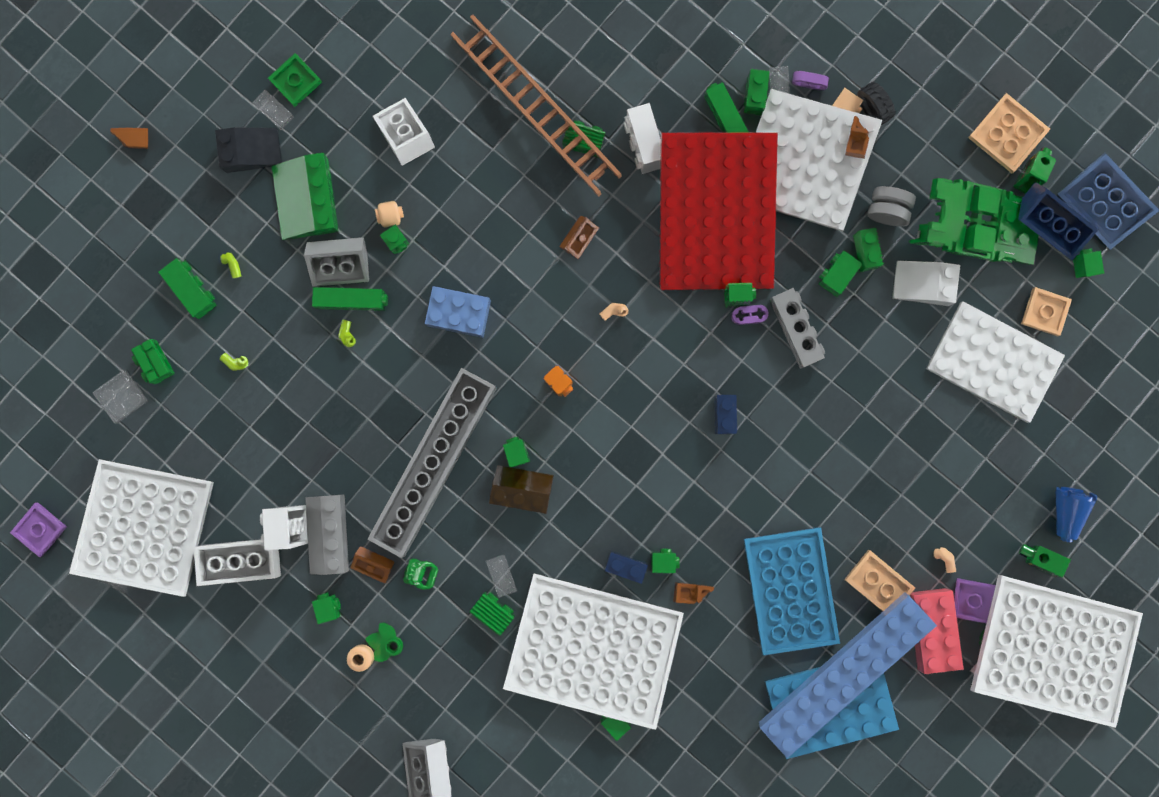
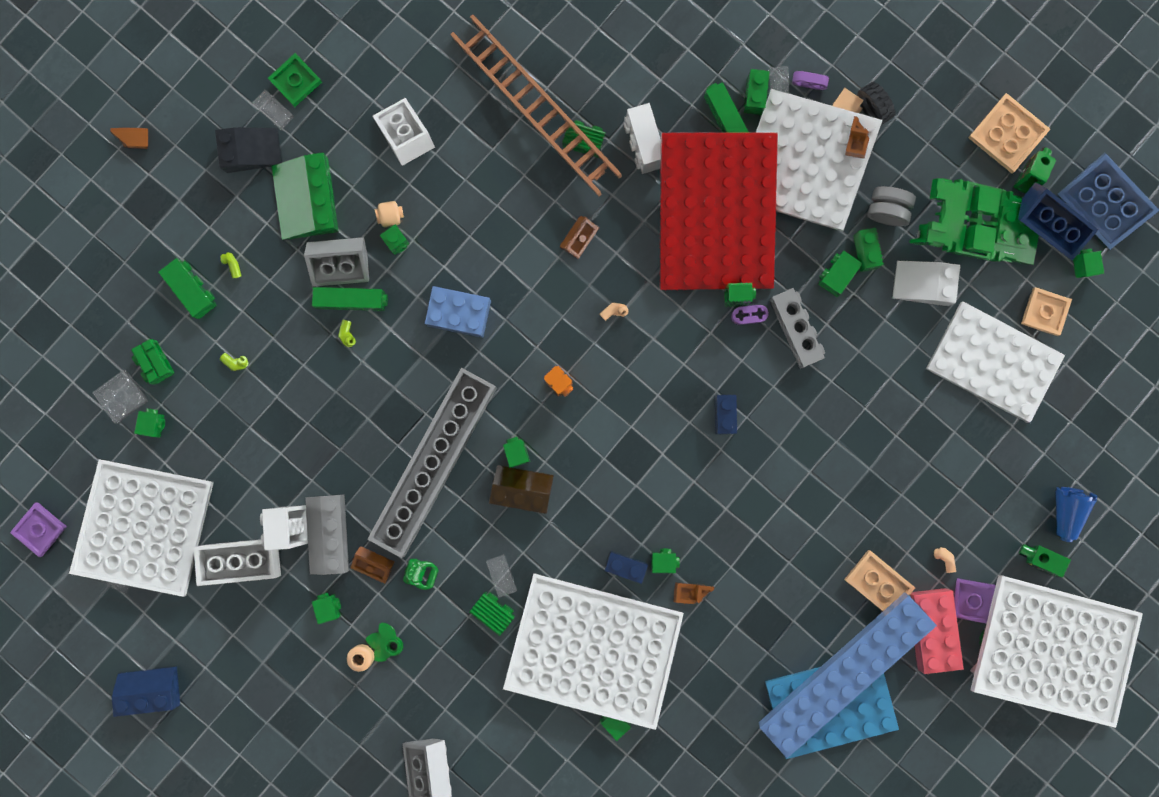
dark azure plate [744,527,840,655] -> none
none -> dark blue slope [112,666,180,717]
none -> green brick [134,408,165,437]

